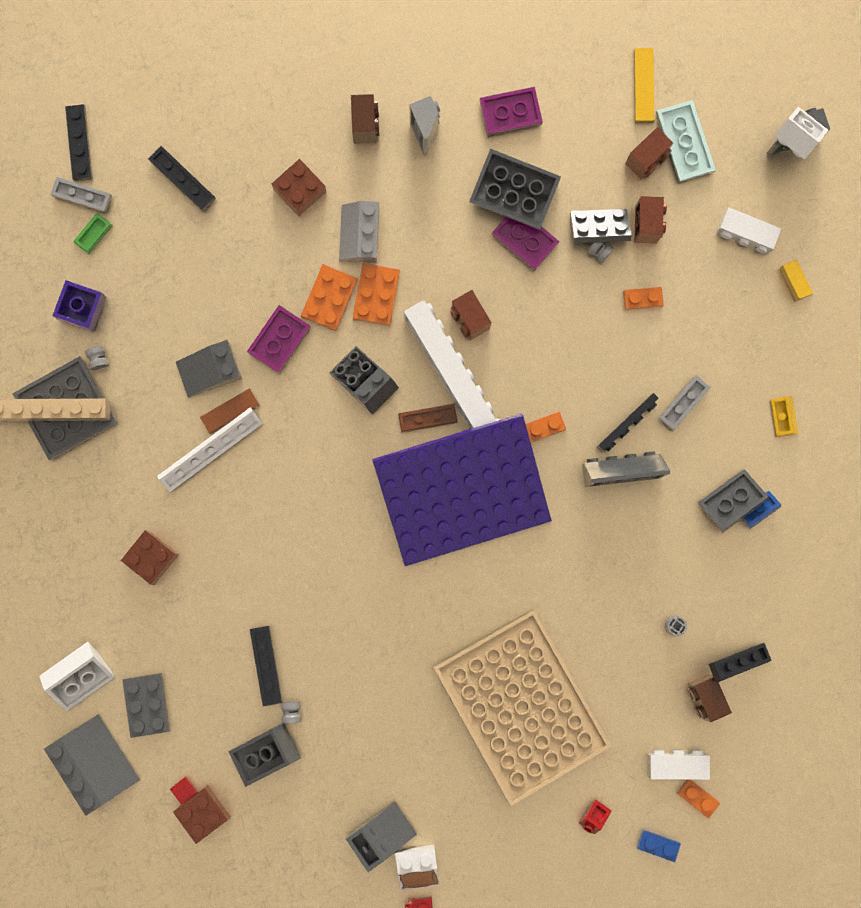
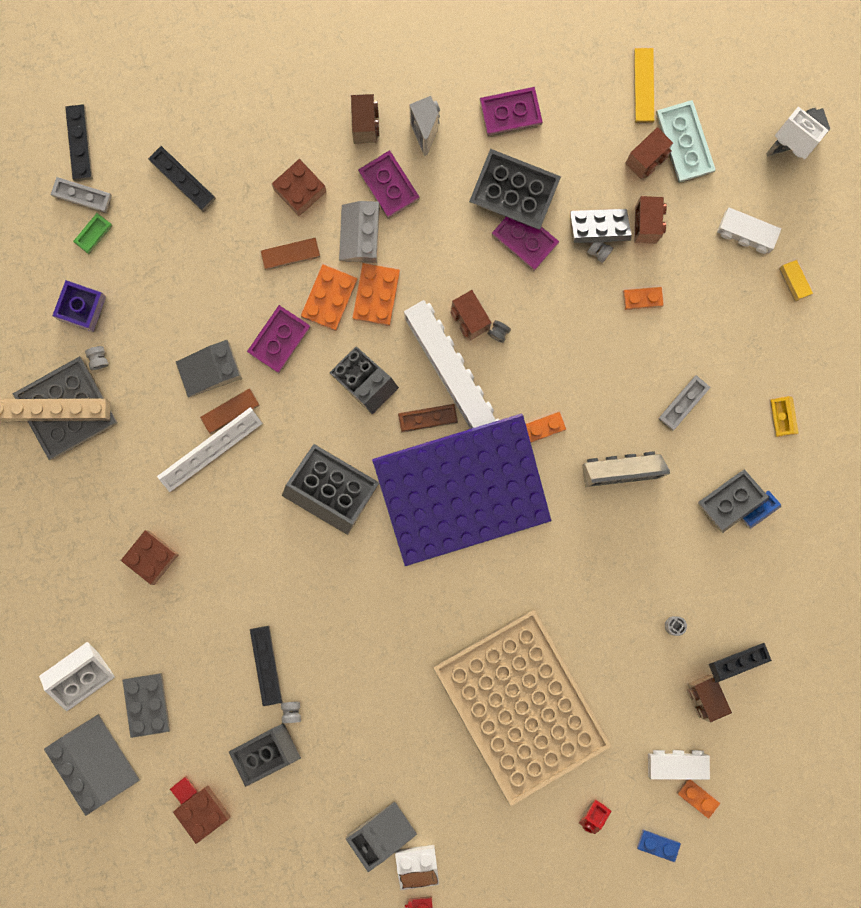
black plate [597,393,659,453] -> none
none -> dark orange tile [261,237,320,270]
none -> dark grey slope [282,444,379,535]
none -> magenta plate [358,150,420,218]
none -> dark grey wheel [487,320,511,343]

